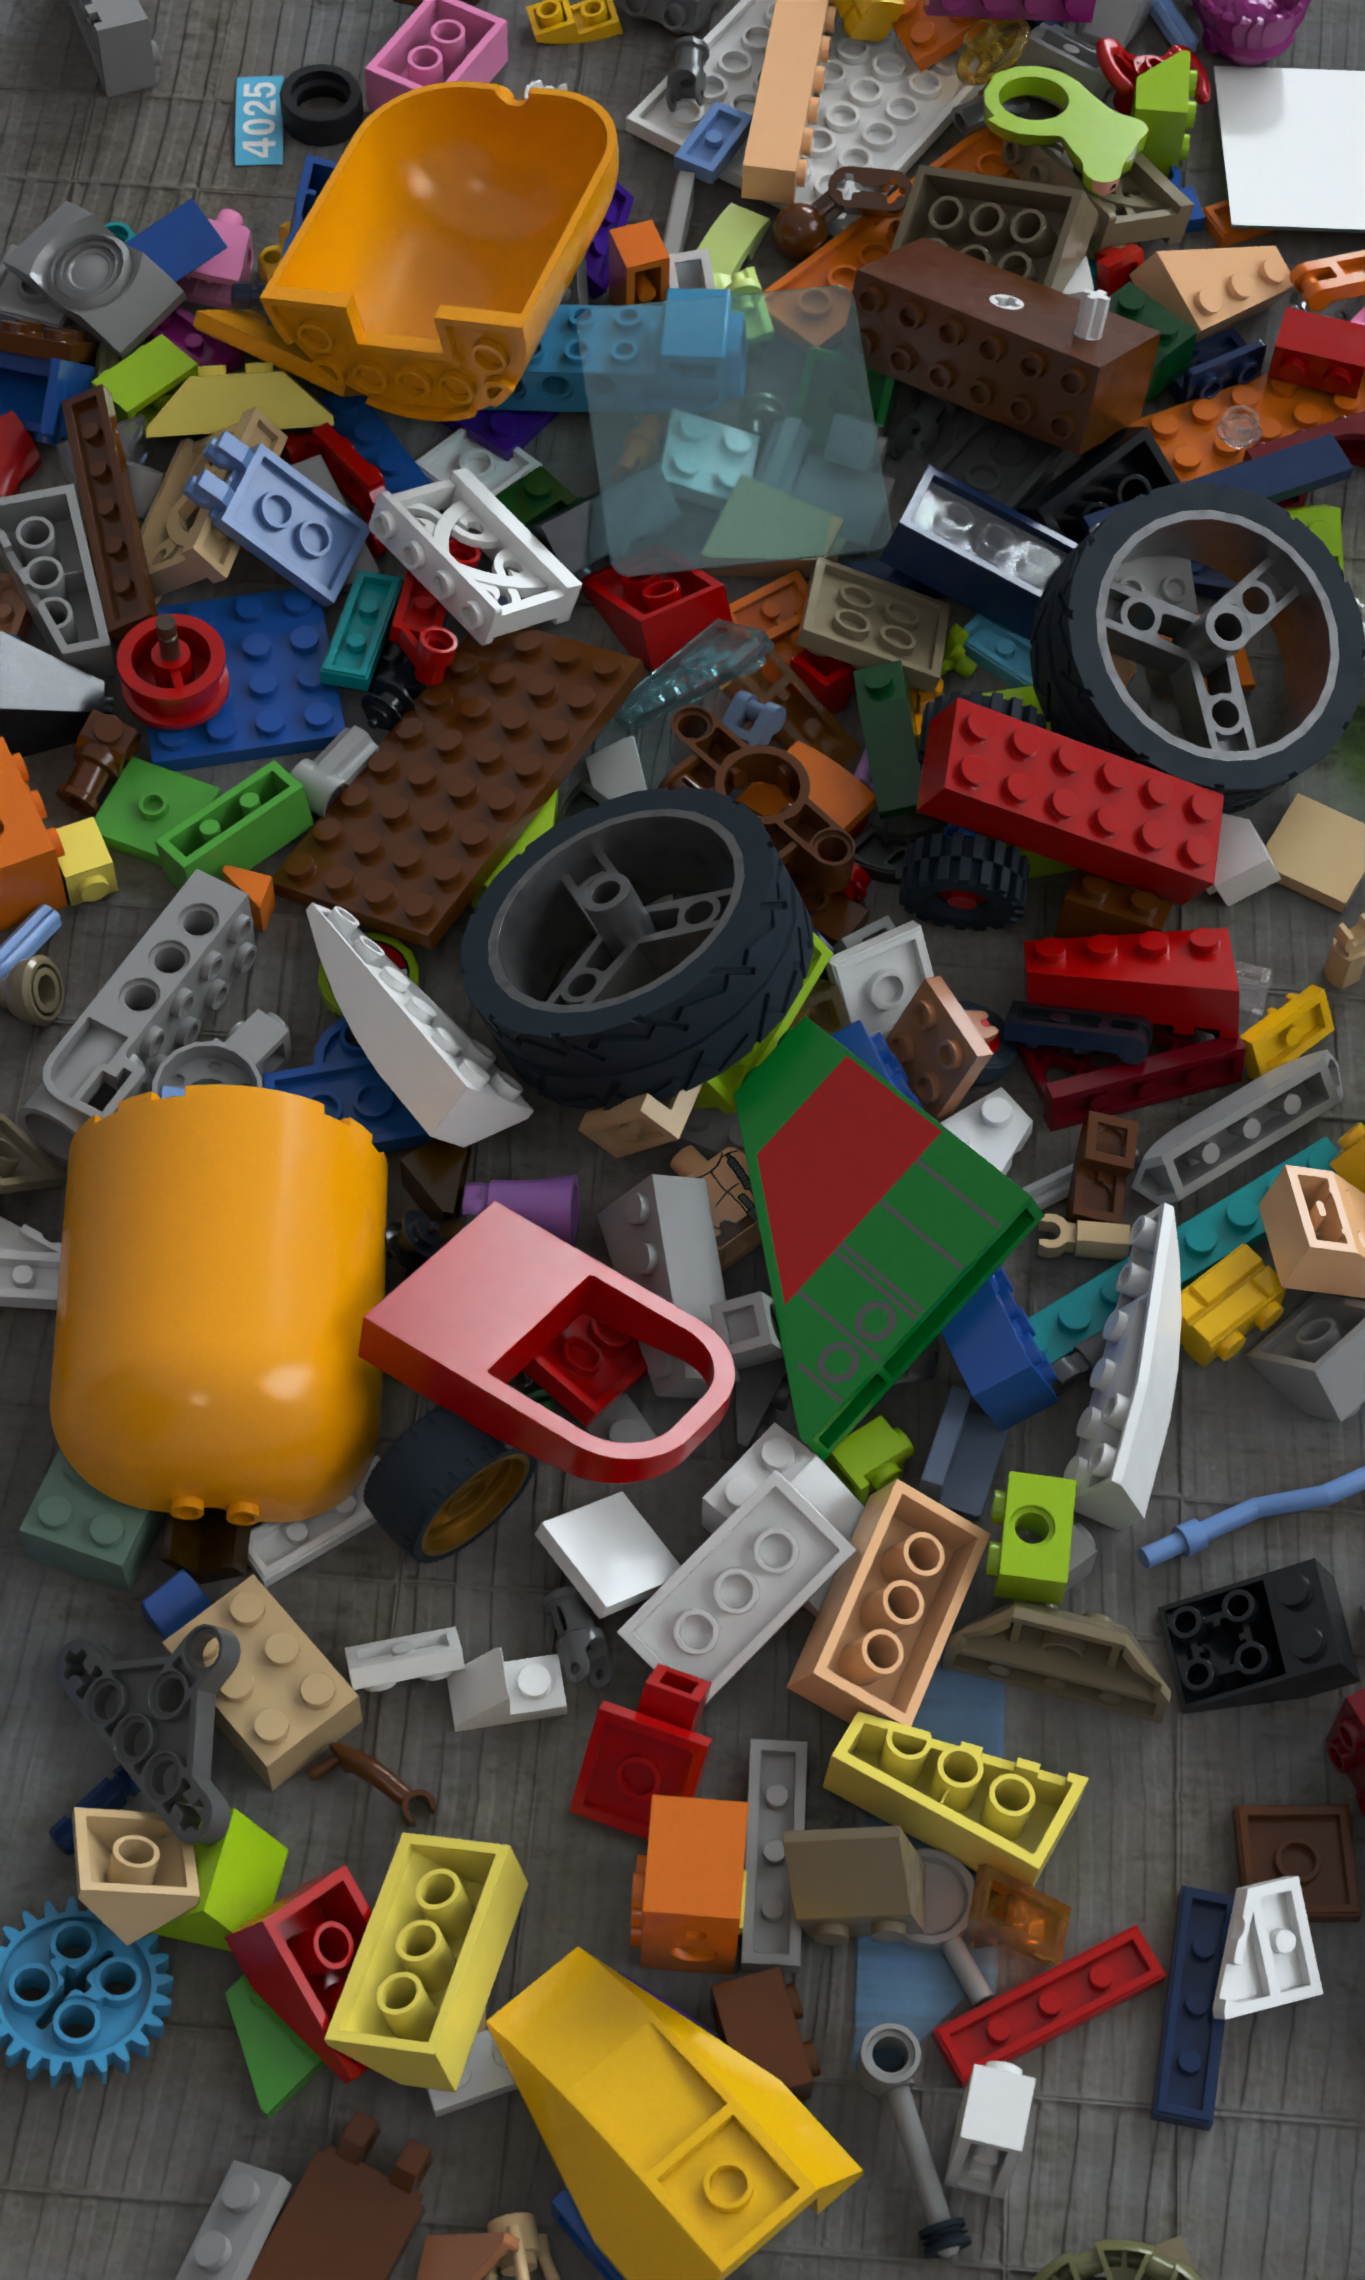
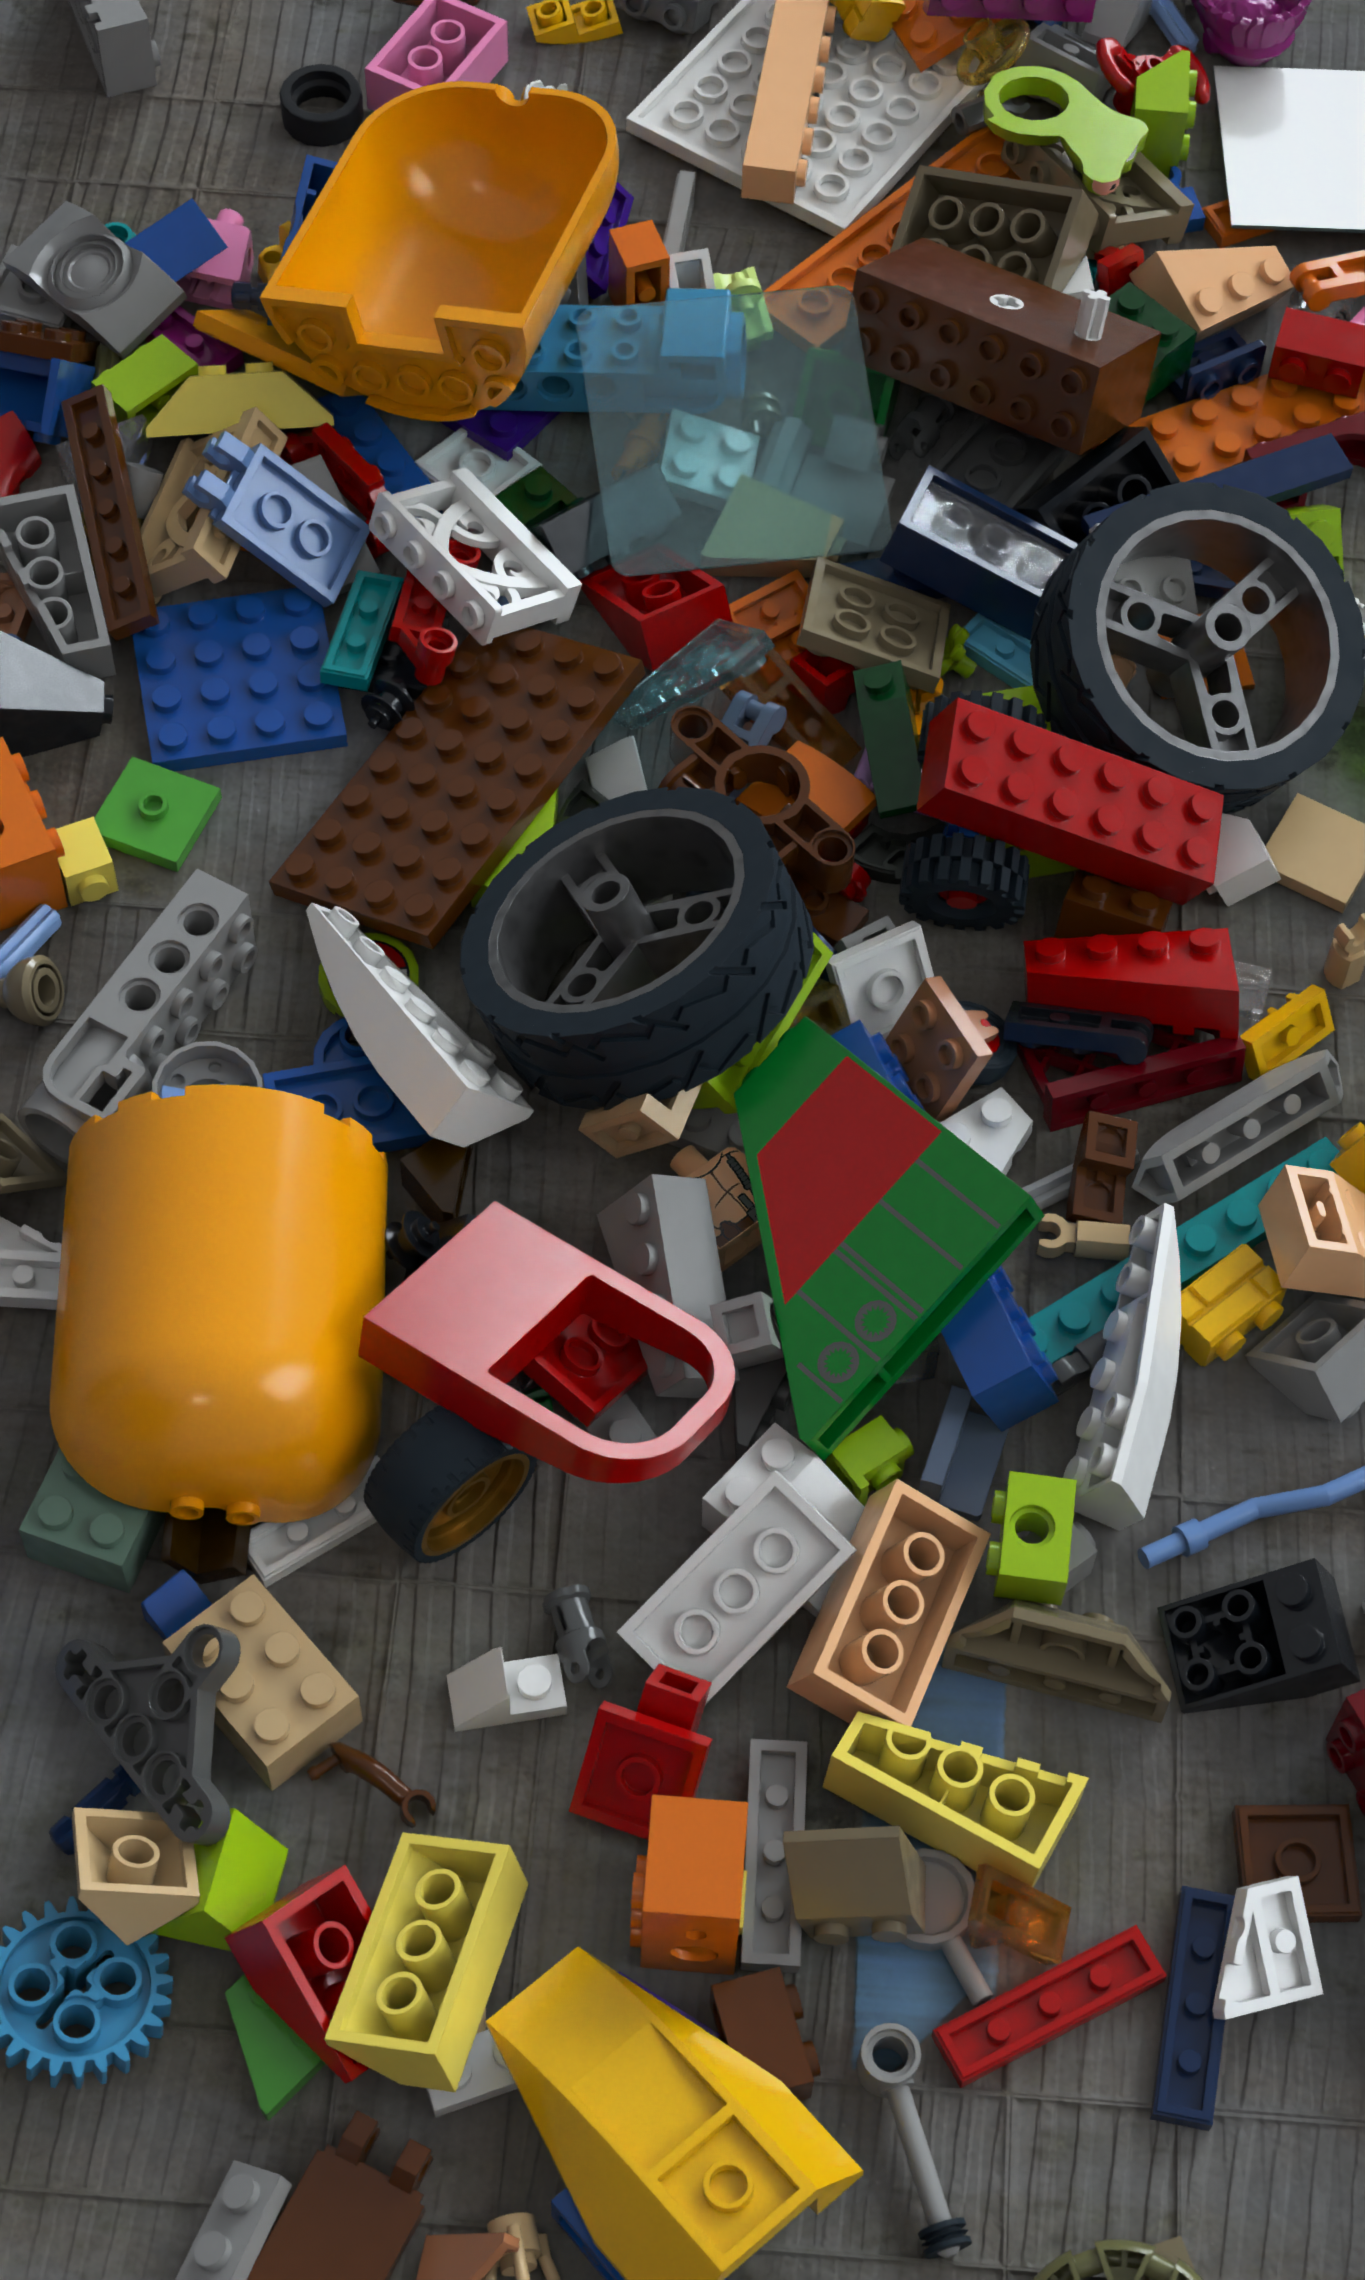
reddish brown connector [56,709,142,814] -> none
red wheel [117,614,230,730] -> none
bright green brick [155,760,314,891] -> none
light grey brick [213,1009,293,1088] -> none
orange slope [222,865,276,932] -> none
medium azure sticker [235,76,284,166] -> none
light grey piece [290,725,379,817] -> none
white plate [345,1626,465,1692] -> none
medium lavender plant [462,1174,580,1247] -> none
white tile [535,1491,681,1619] -> none
dark grey piece [666,36,710,112] -> none
medium blue plate [673,101,752,185] -> none
yellowish green slope [697,203,771,274] -> none
reddish brown beam [772,166,912,260] -> none
white brick [944,2061,1036,2199] -> none
clear plate [1216,405,1262,448] -> none

